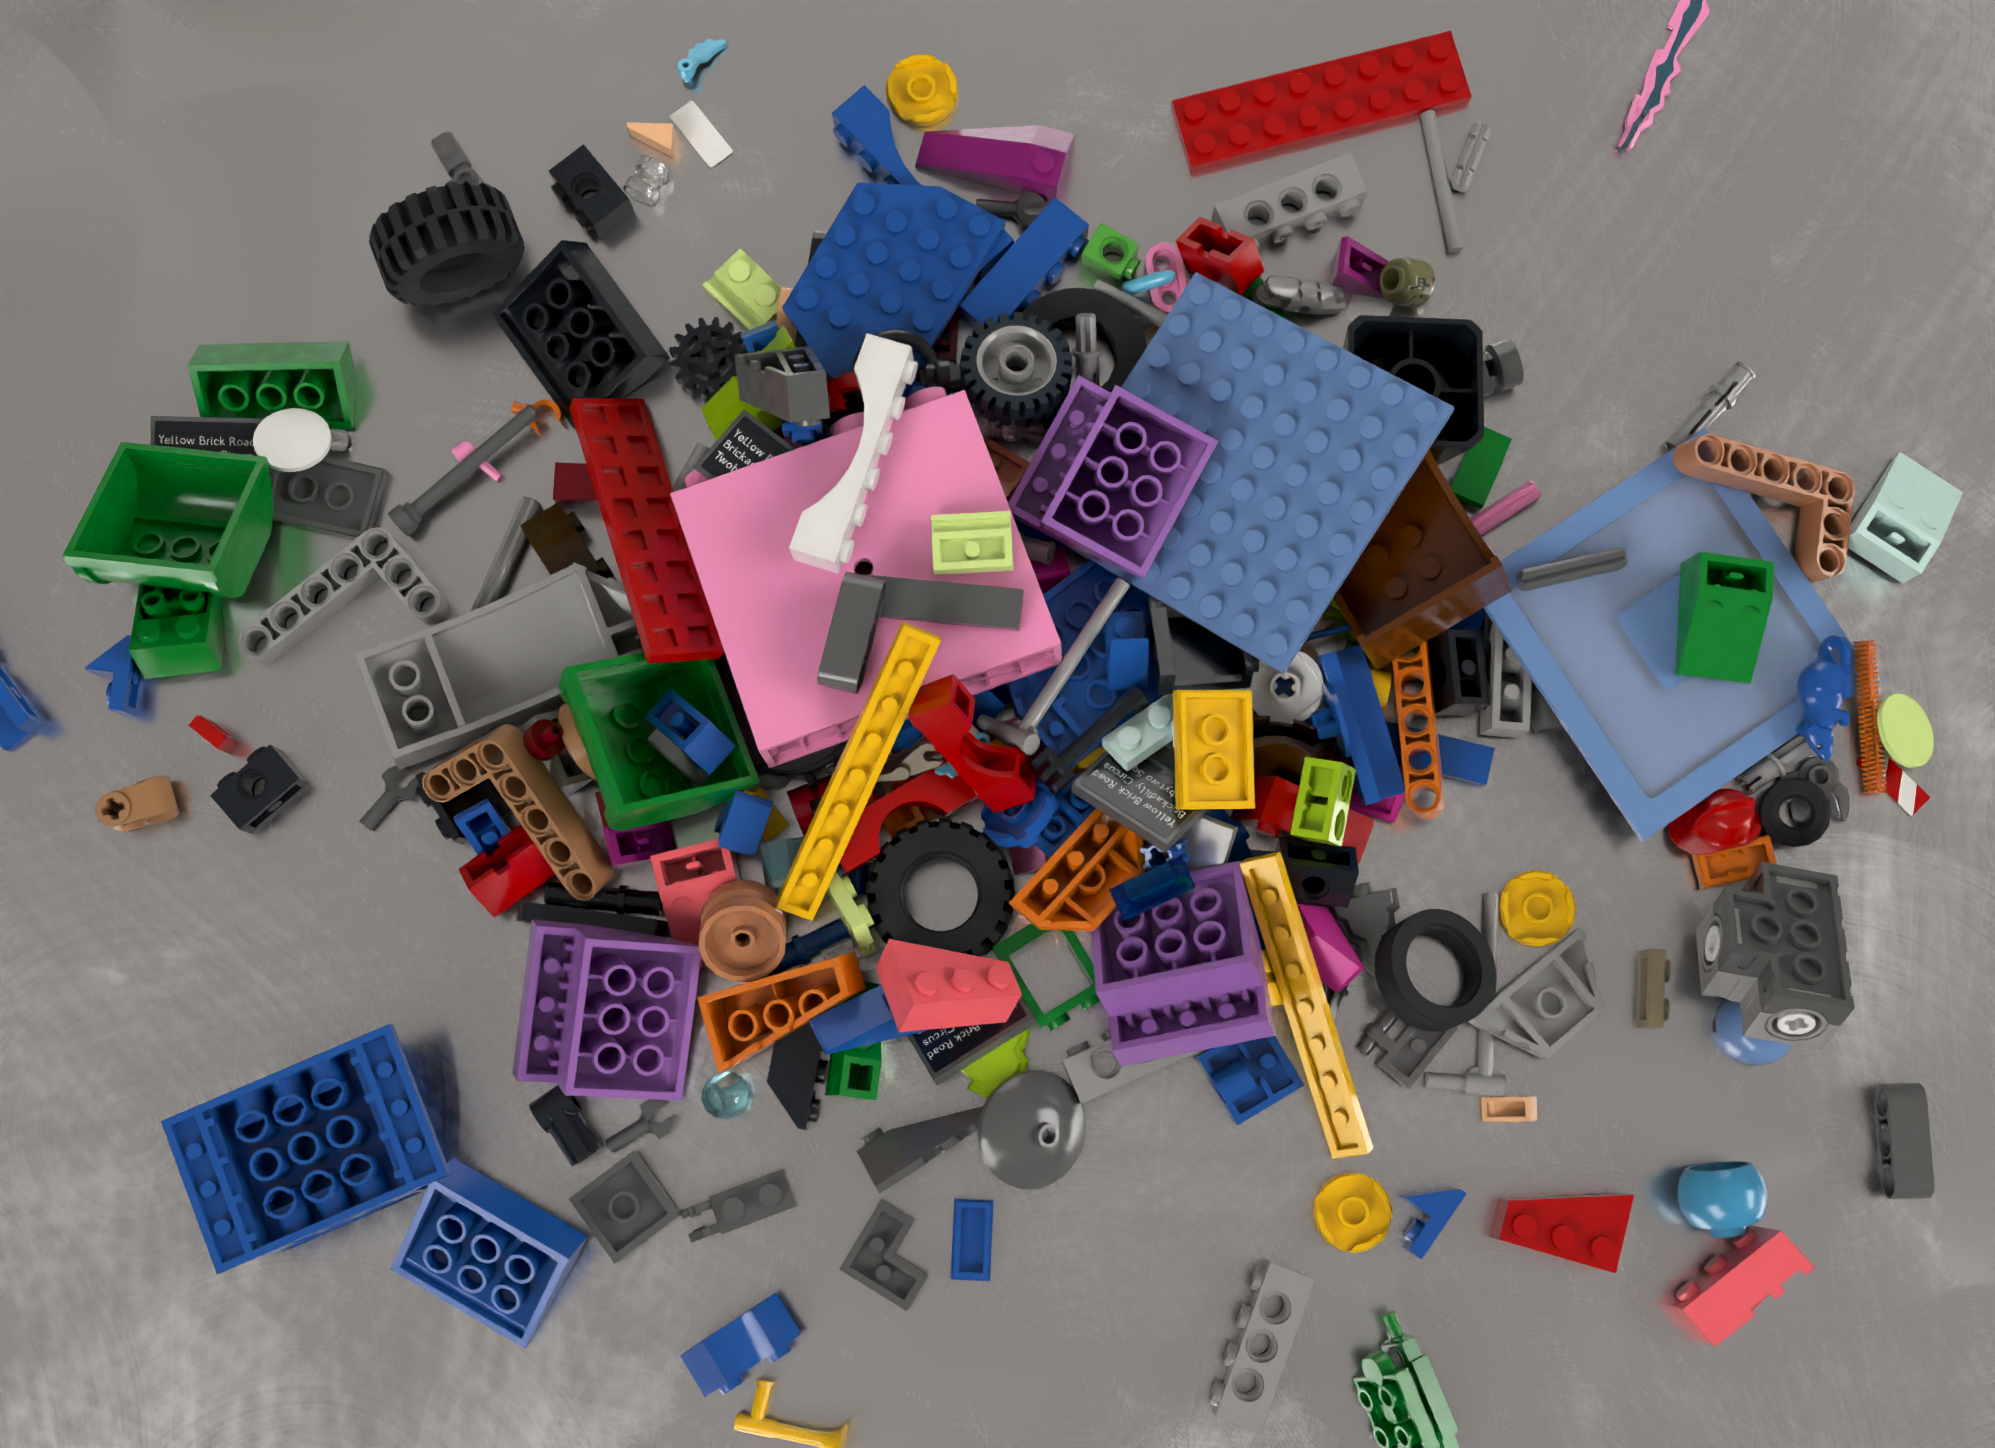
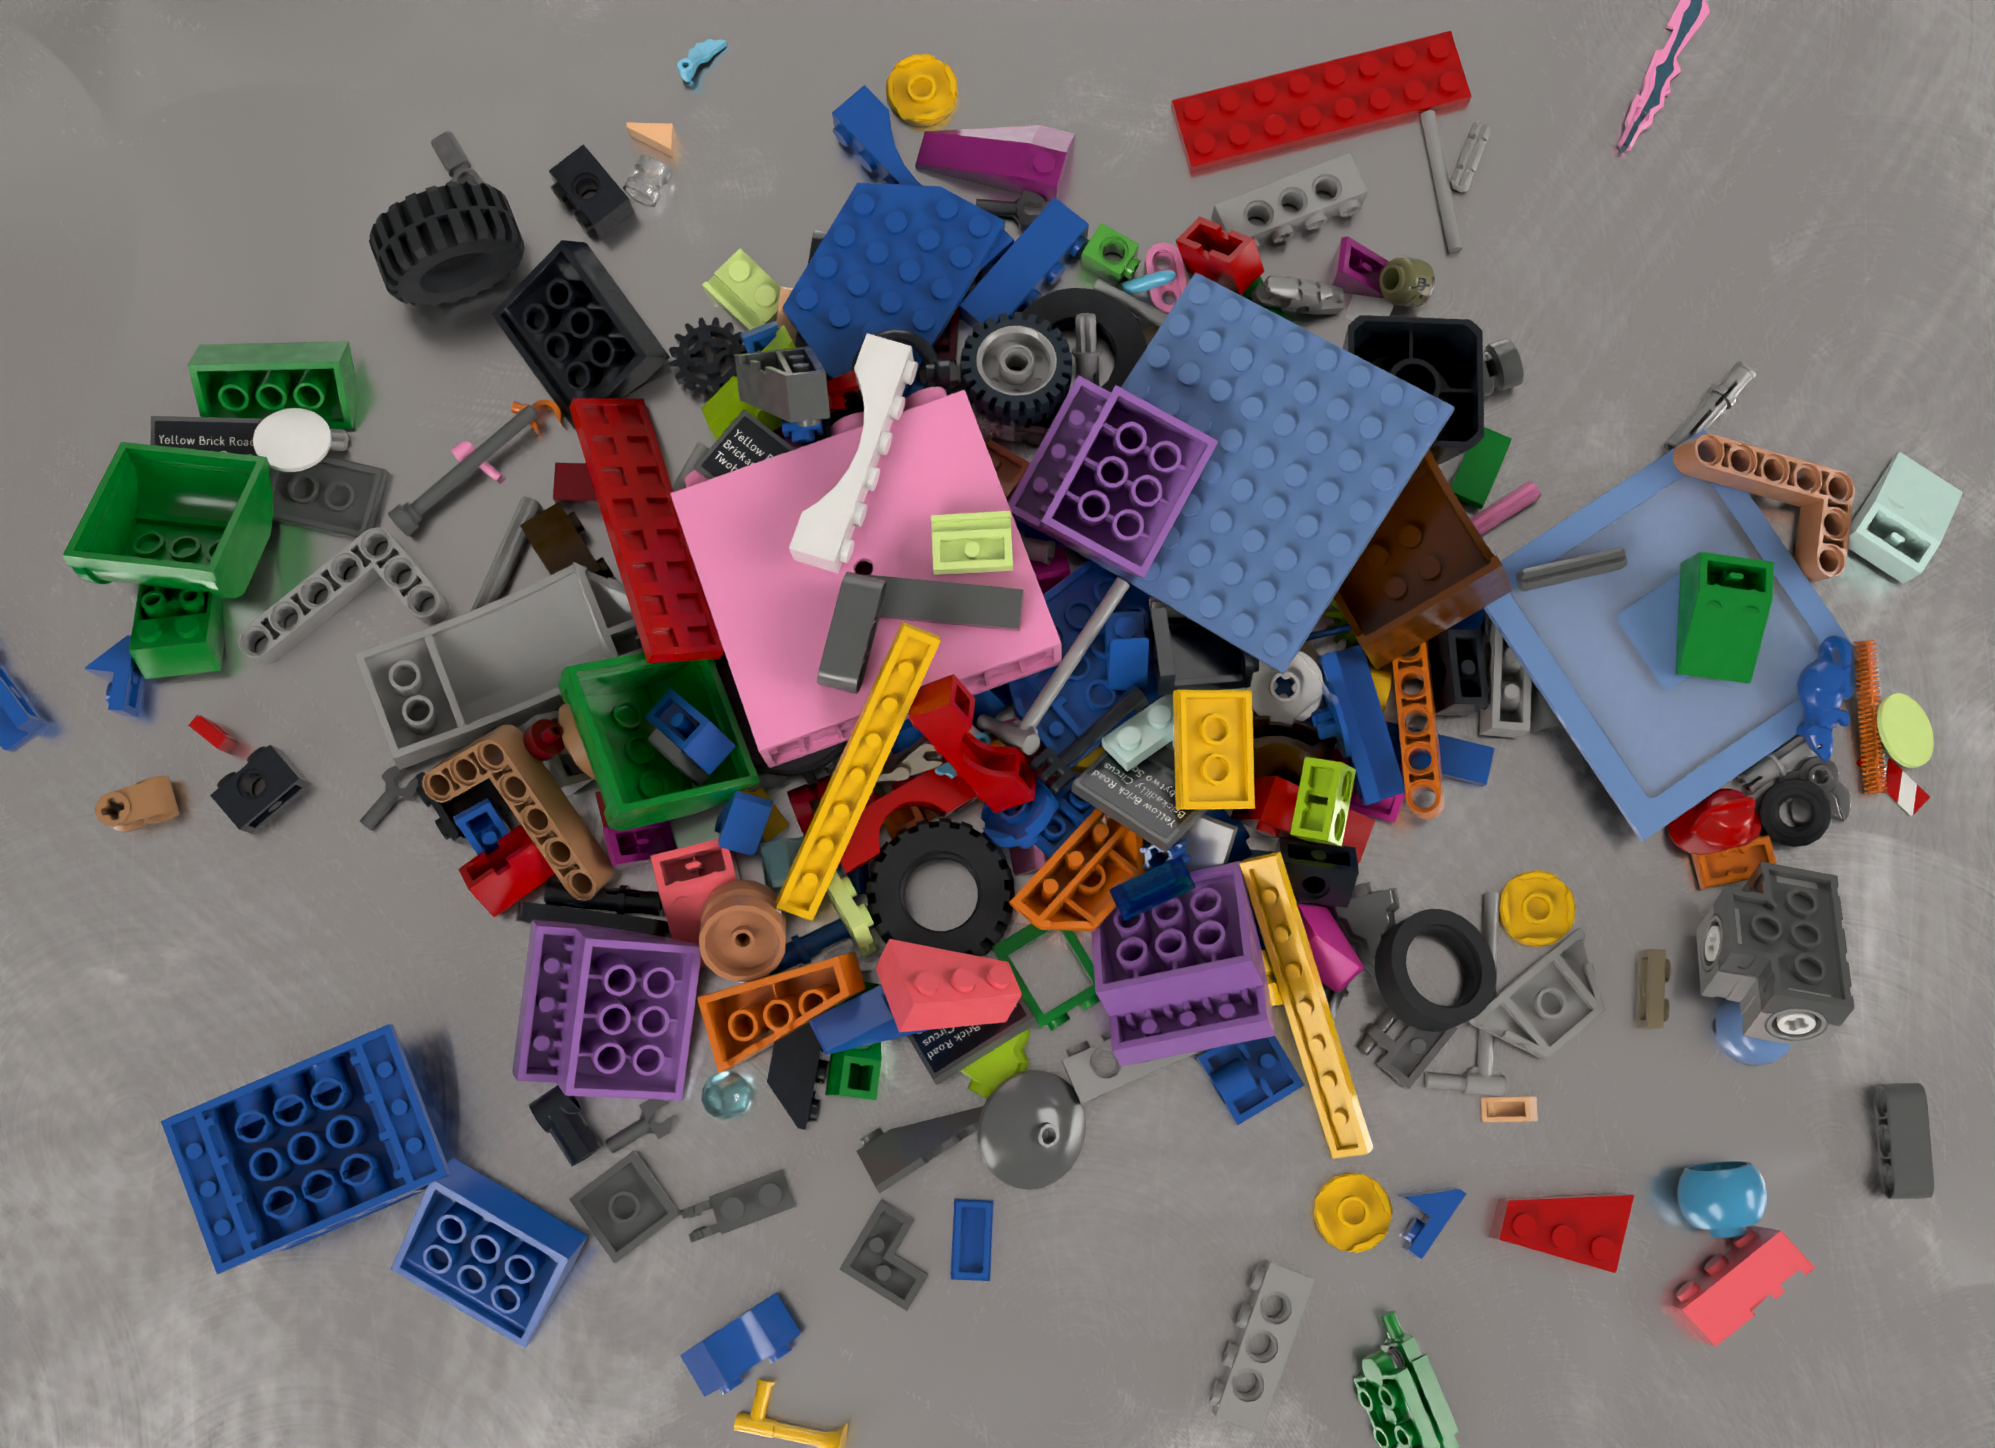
white sticker [670,101,733,168] -> none

